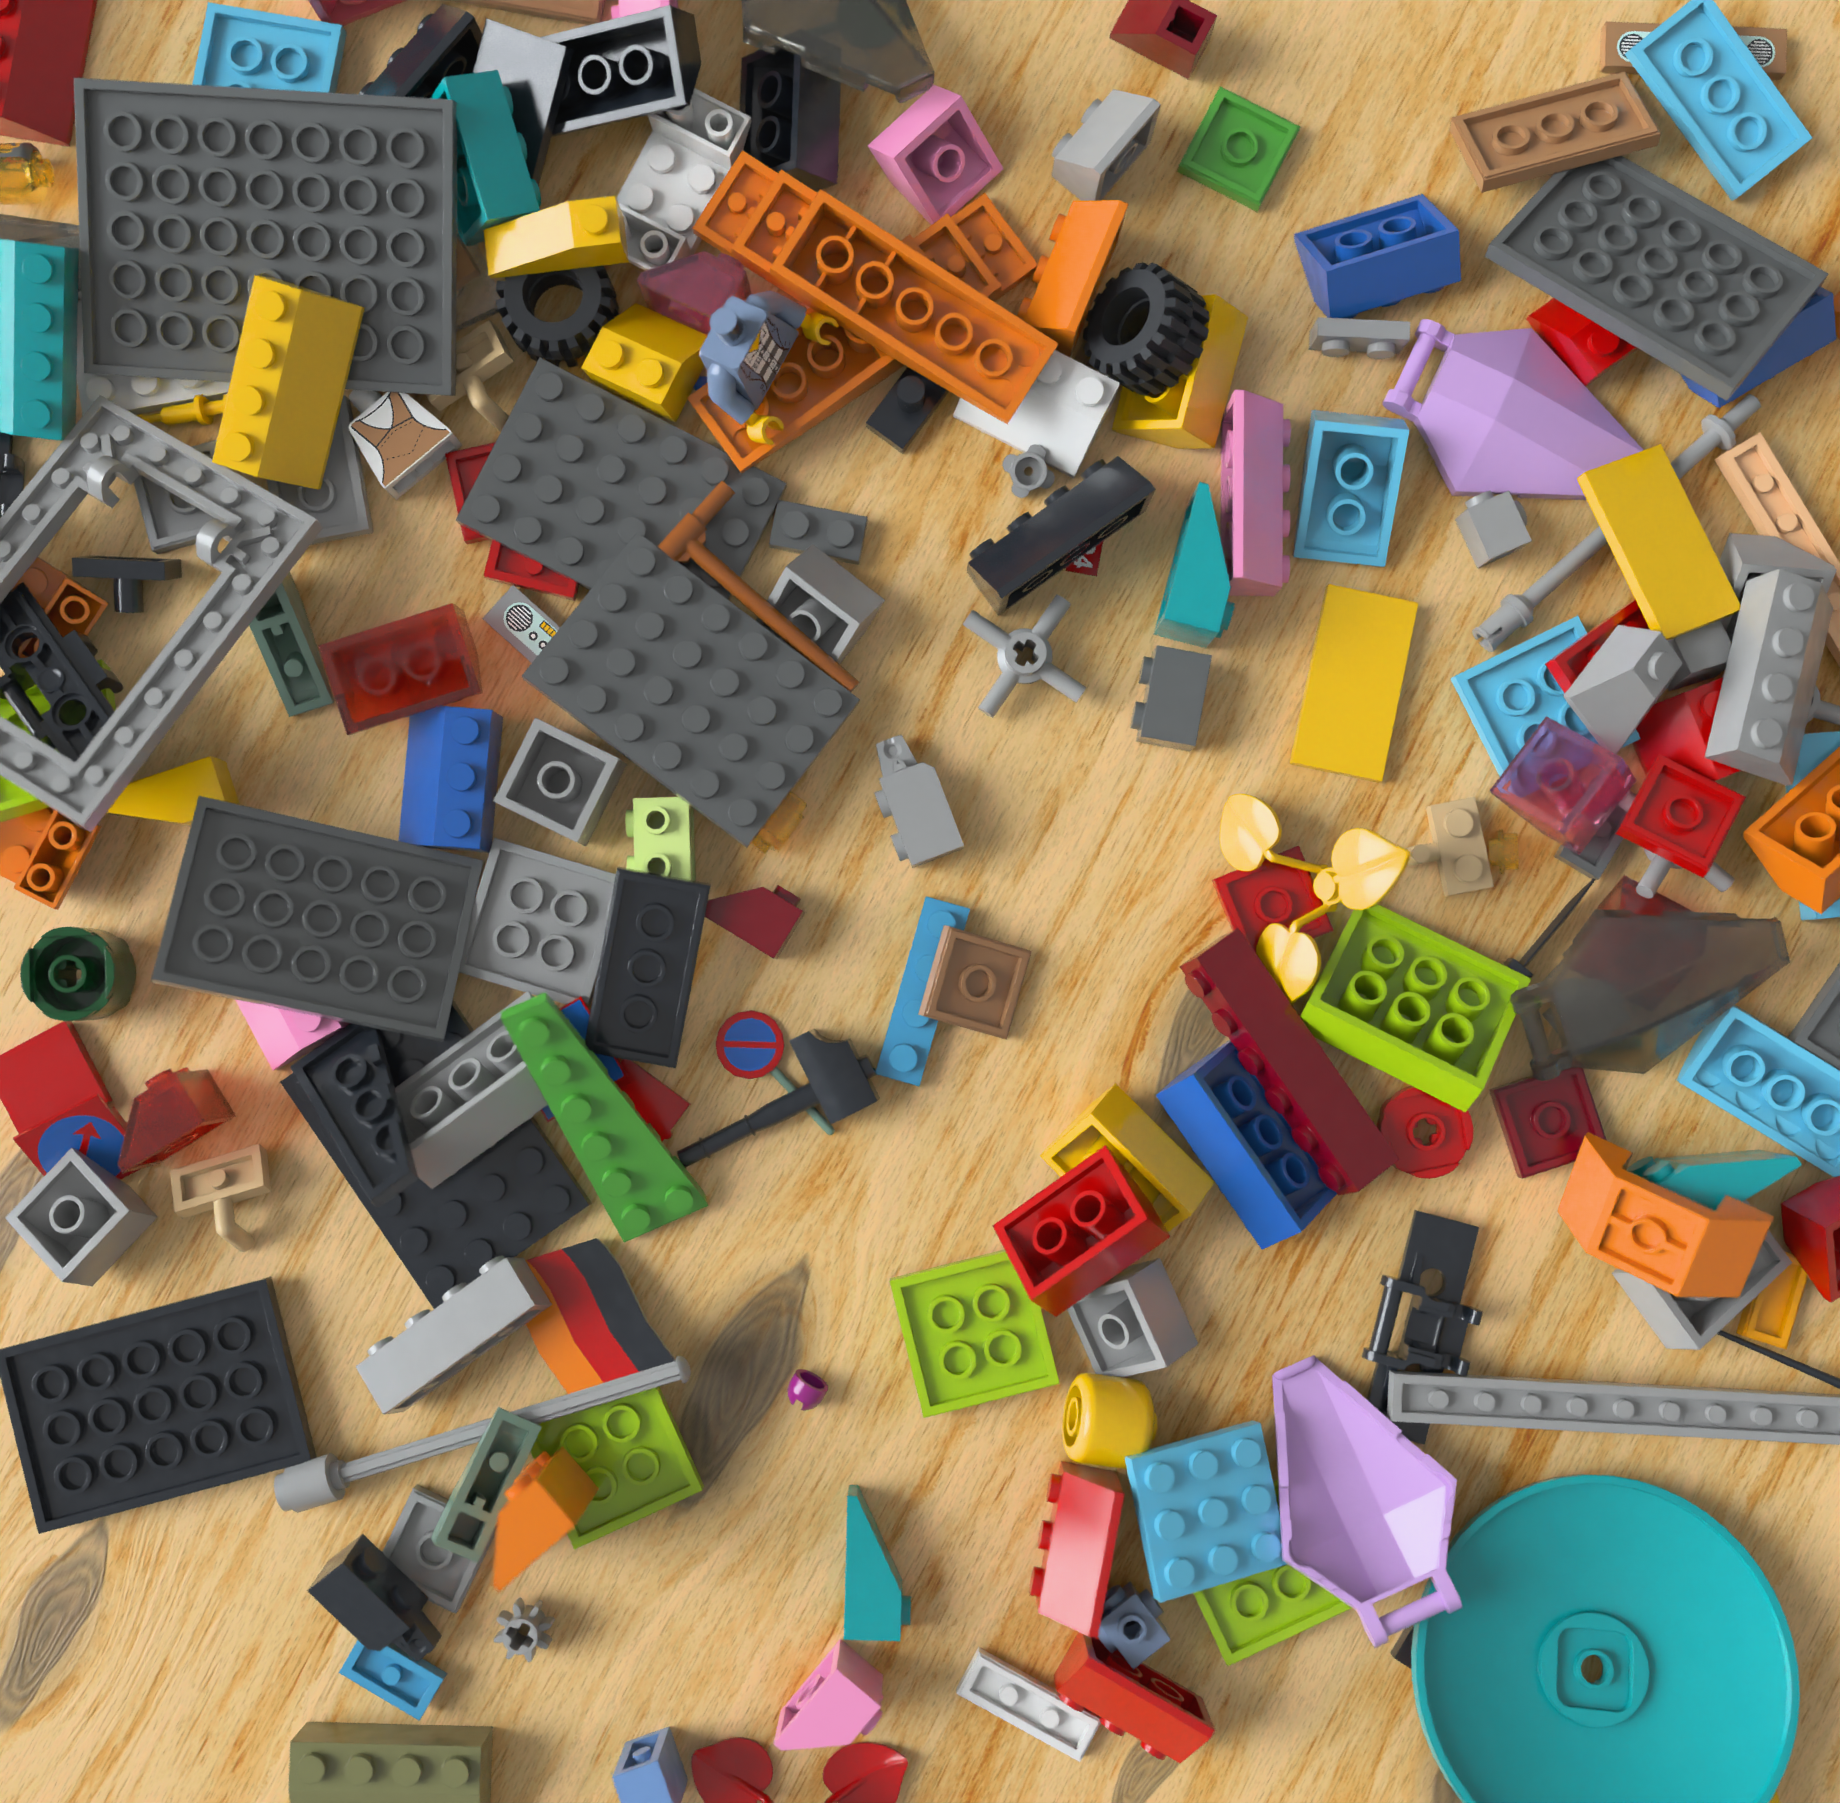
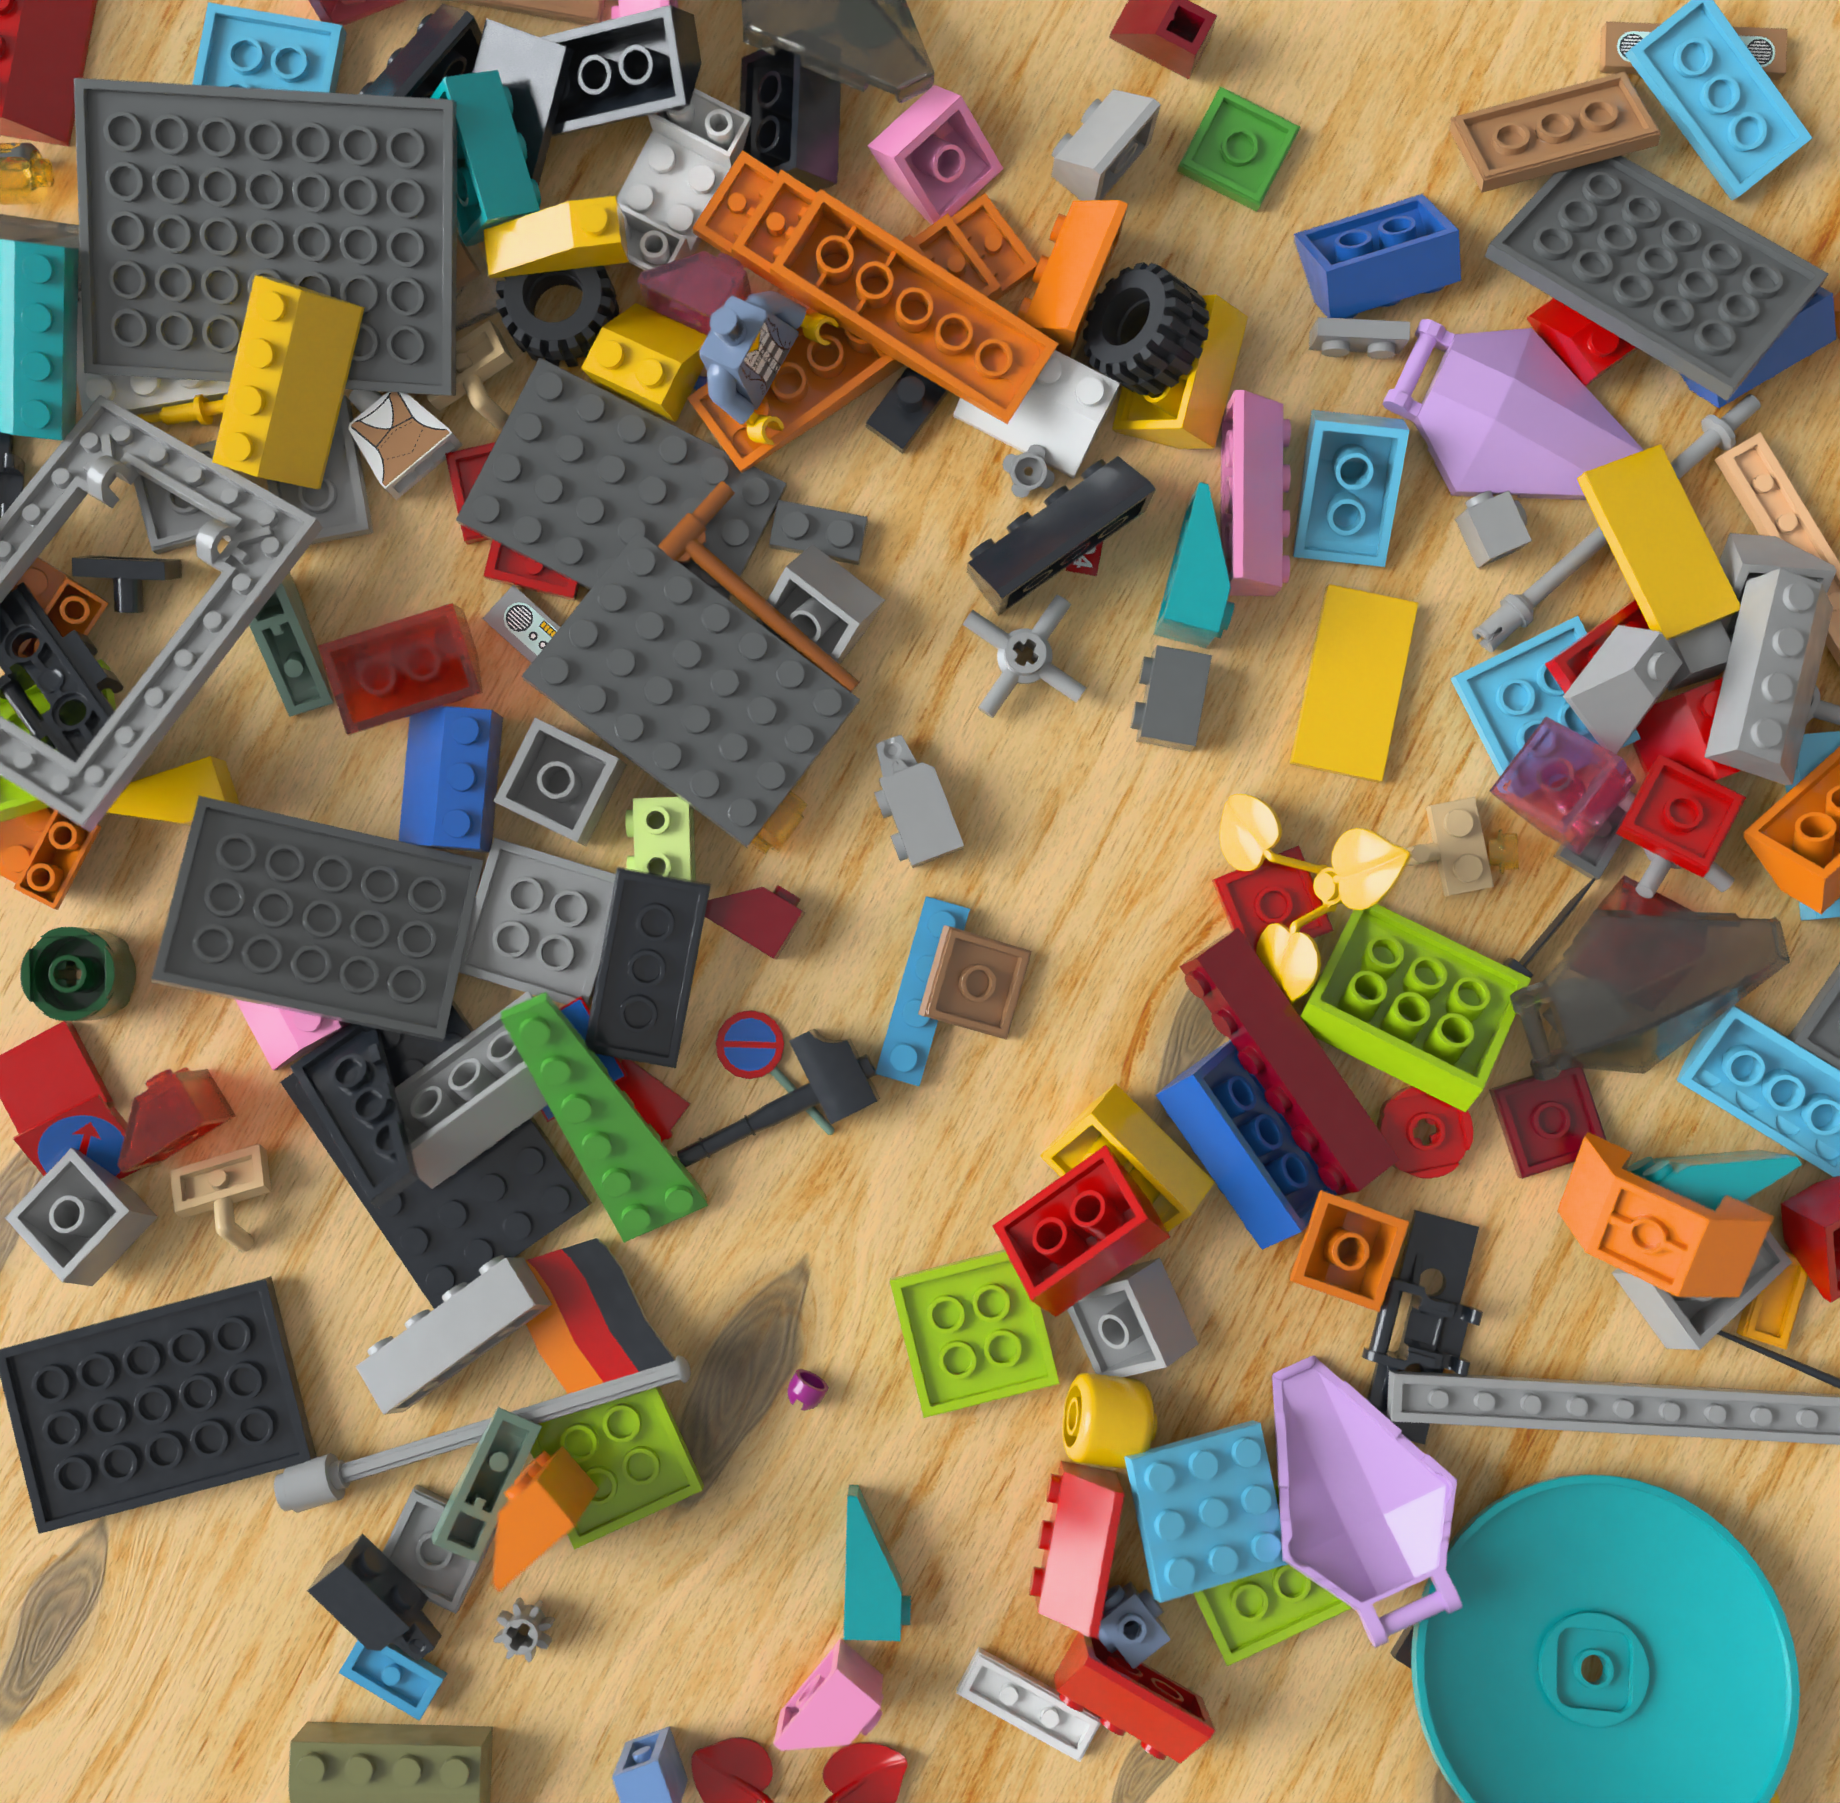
none -> orange slope [1290,1190,1409,1312]

